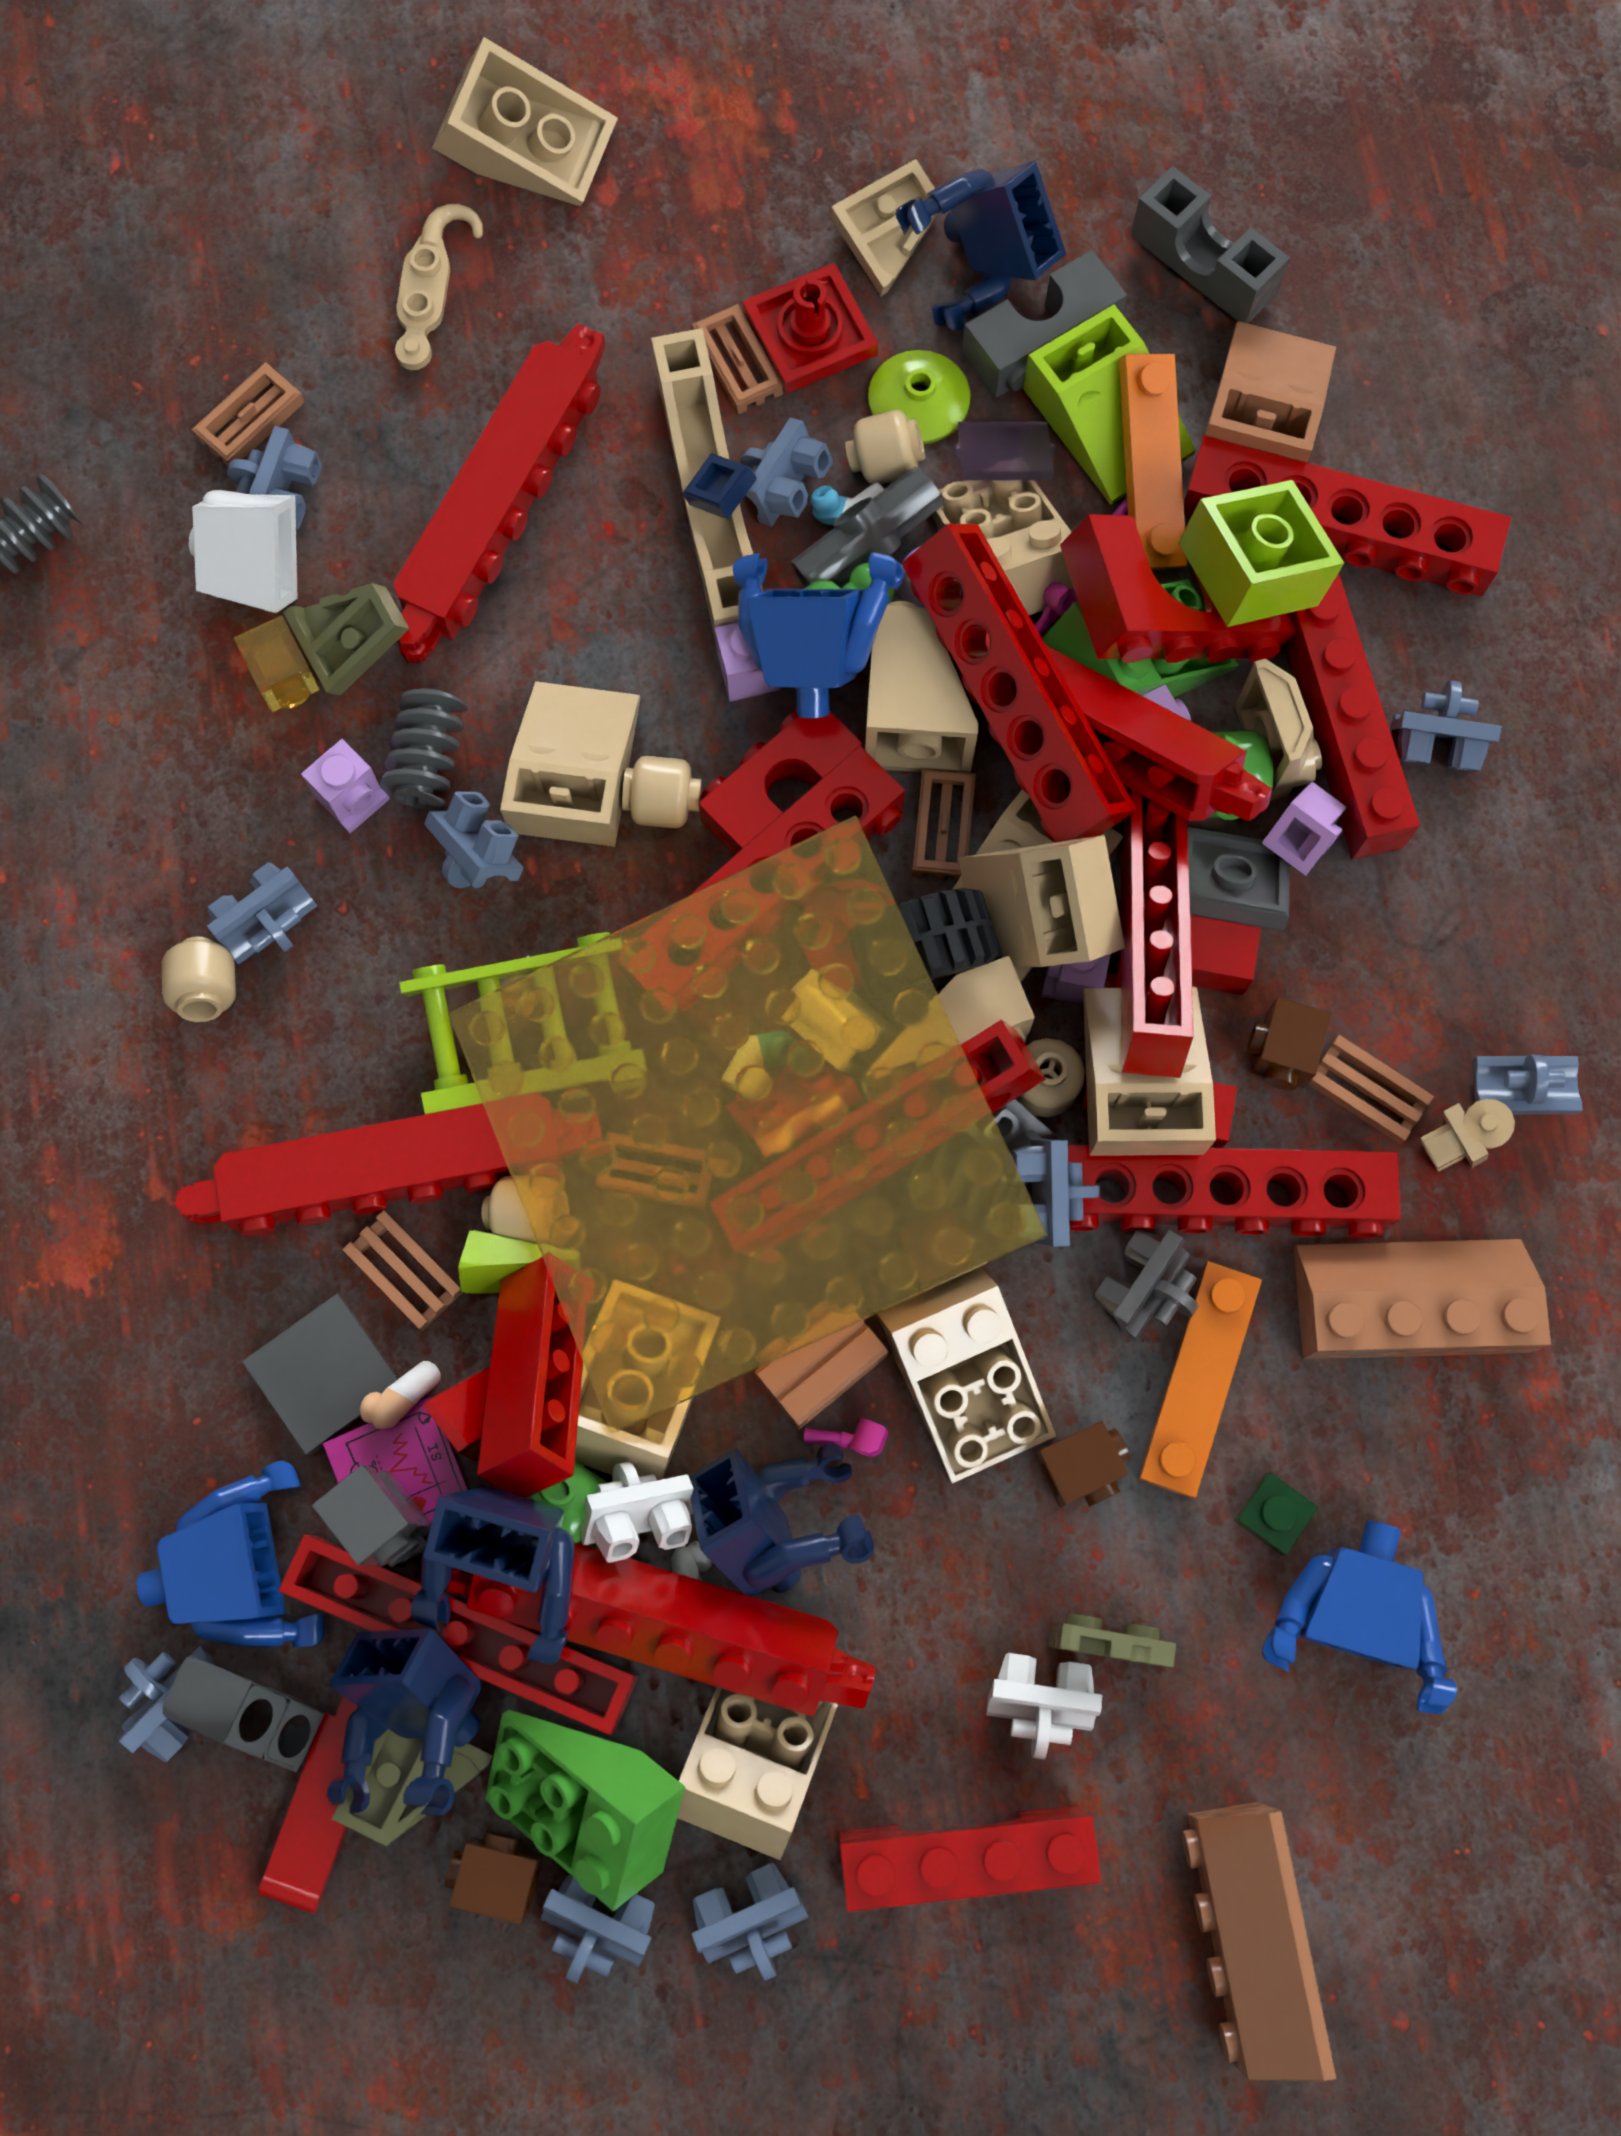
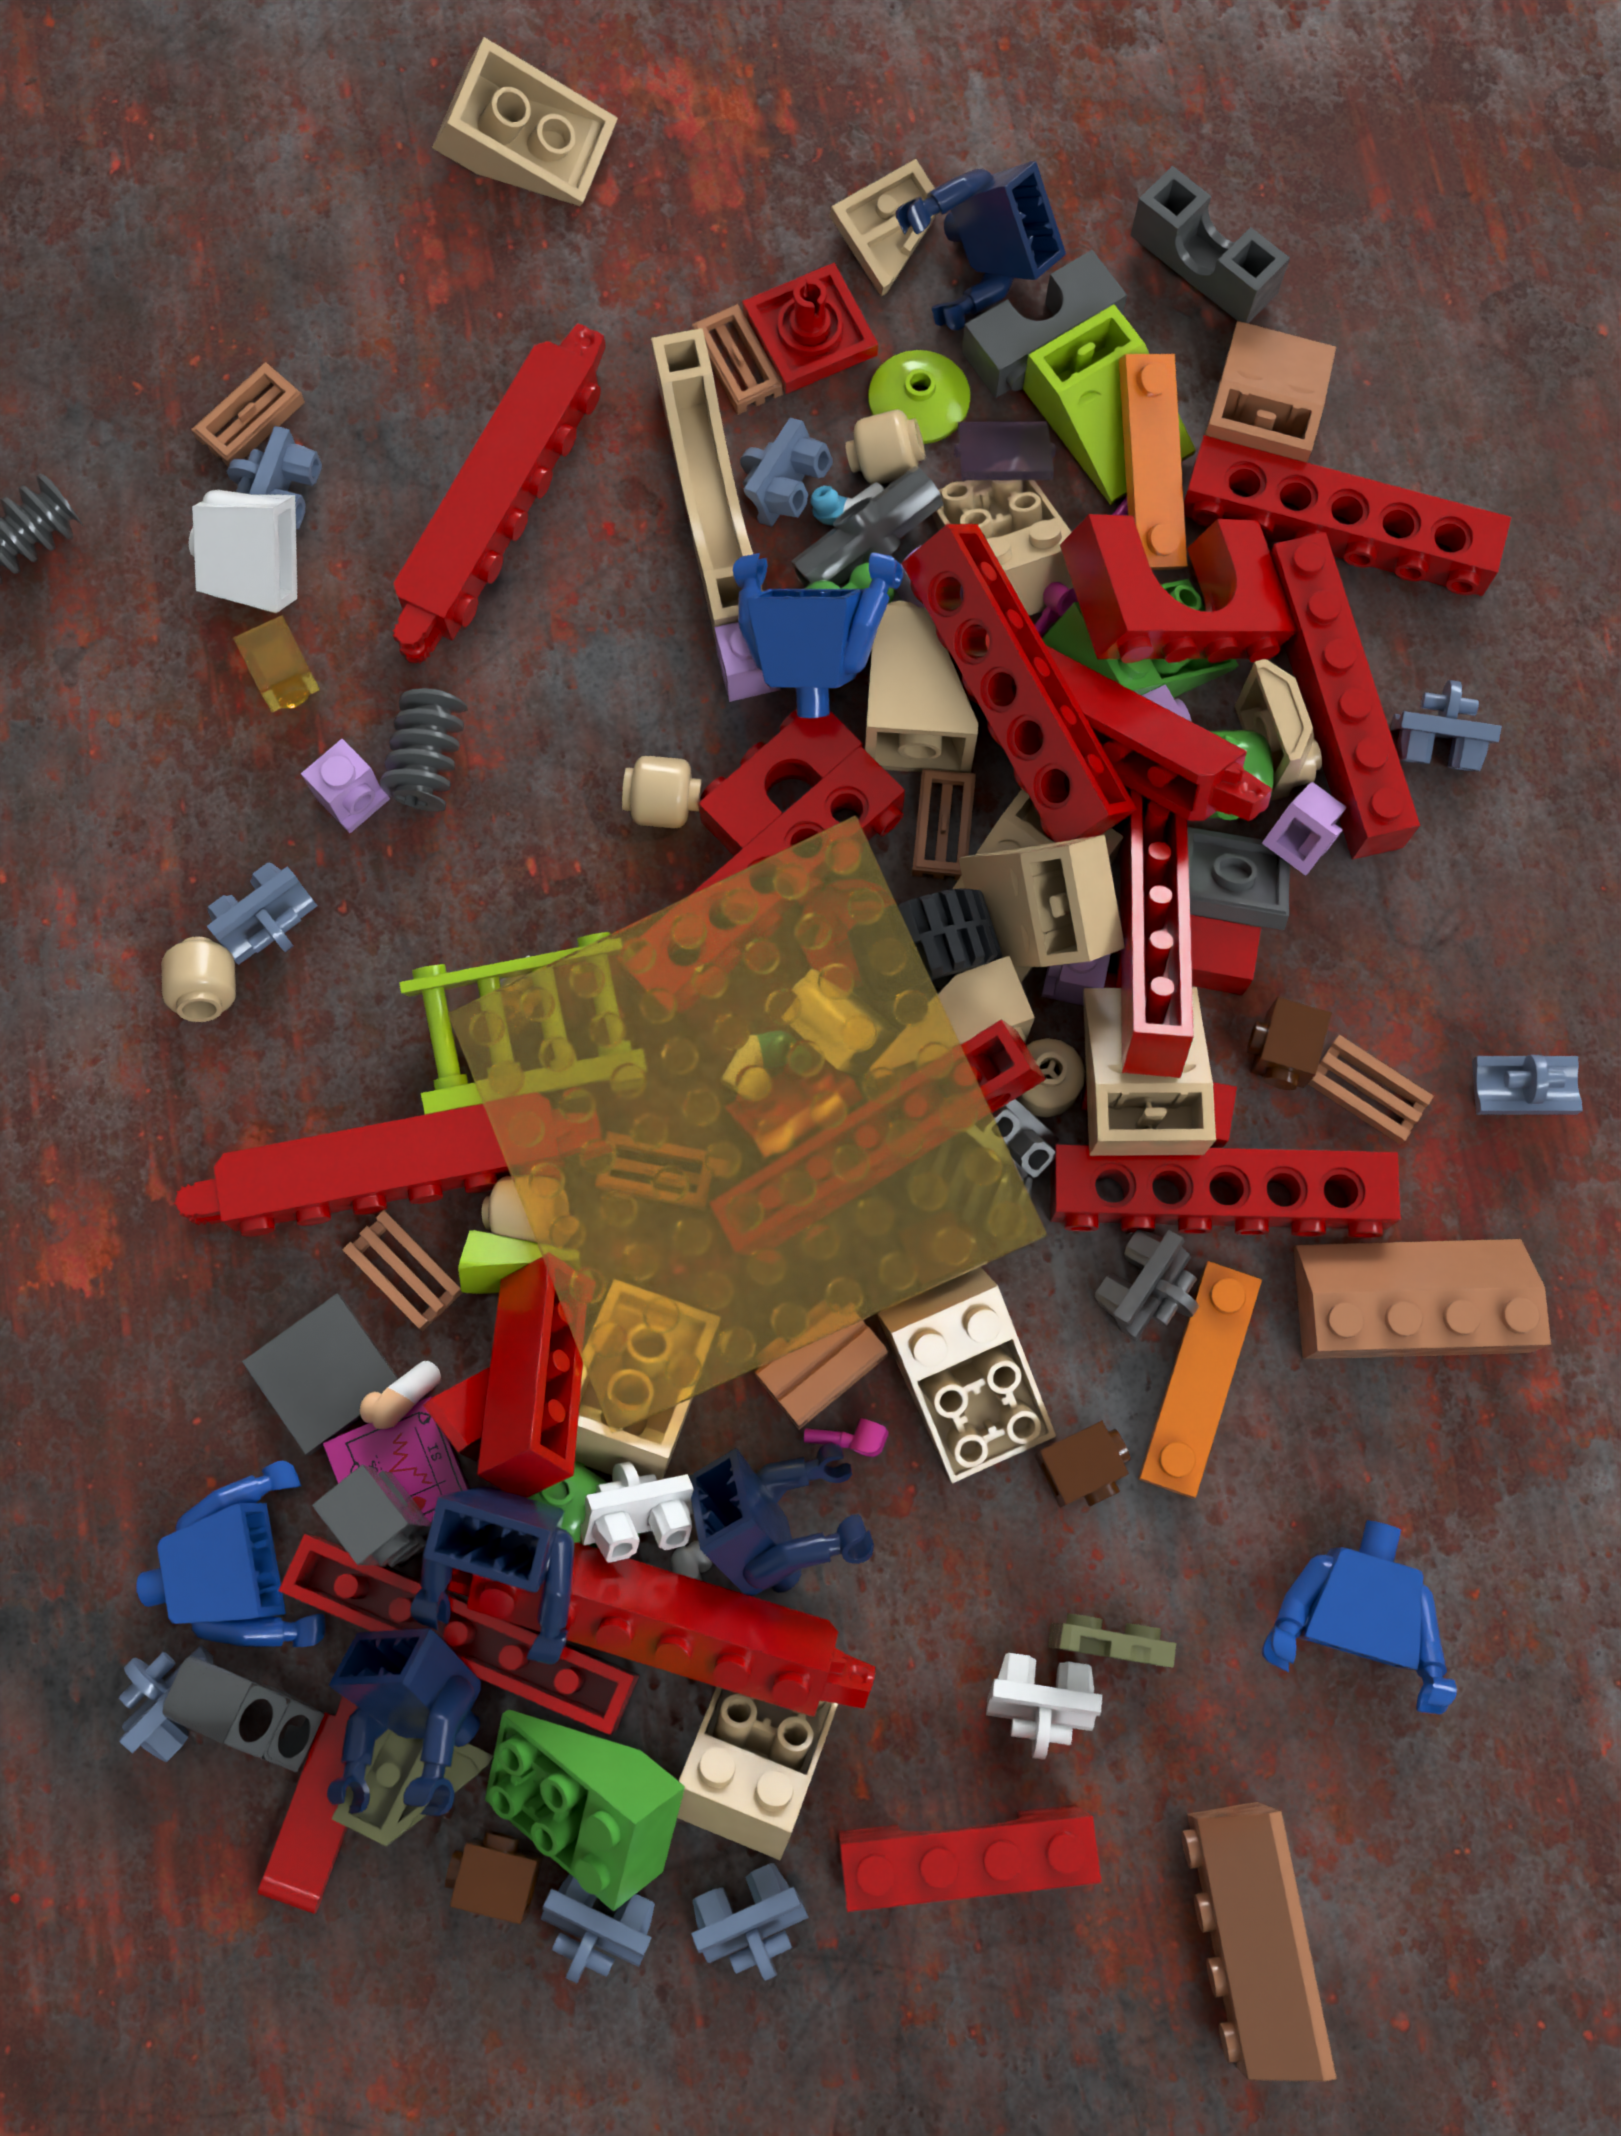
olive wing [283,583,409,695] -> none
tan piece [395,204,483,370] -> none
sand blue hips [424,791,524,888] -> none
tan slope [500,681,641,847] -> none
dark blue tile [682,453,757,520] -> none
sand blue hips [1005,1139,1100,1247] -> none
lime brick [1178,480,1344,627] -> none
dark green plate [1234,1472,1318,1556] -> none
tan hips [1421,1099,1515,1172] -> none

